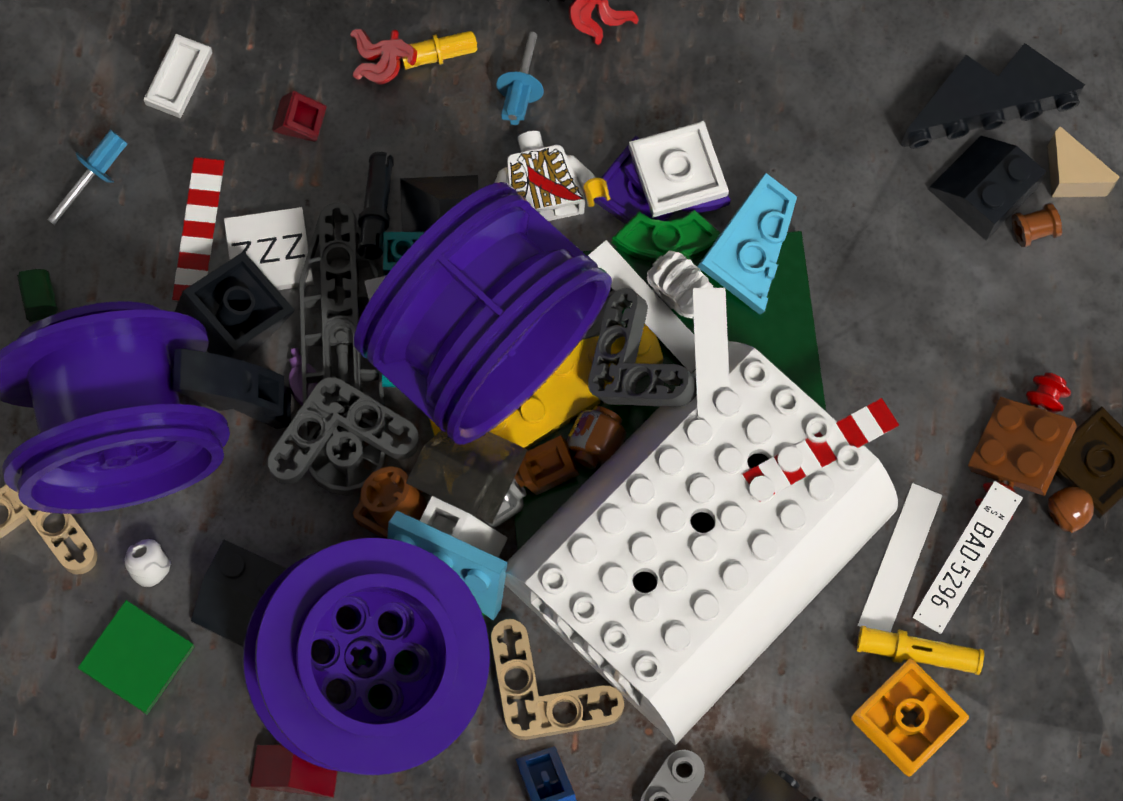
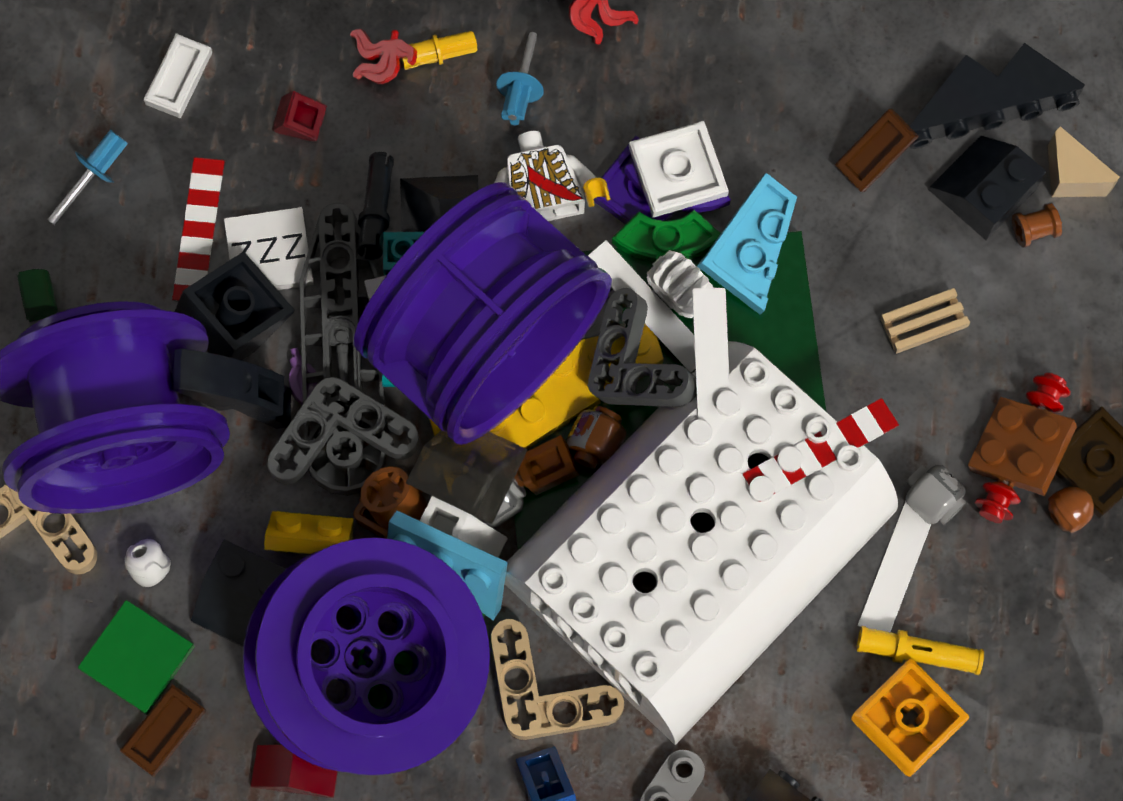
white sticker [913,481,1023,634] -> none
none -> reddish brown tile [119,684,206,777]
none -> yellow bracket [264,511,354,554]
none -> reddish brown tile [835,109,919,192]
none -> tan tile [880,288,970,354]
none -> light grey head [905,465,967,525]

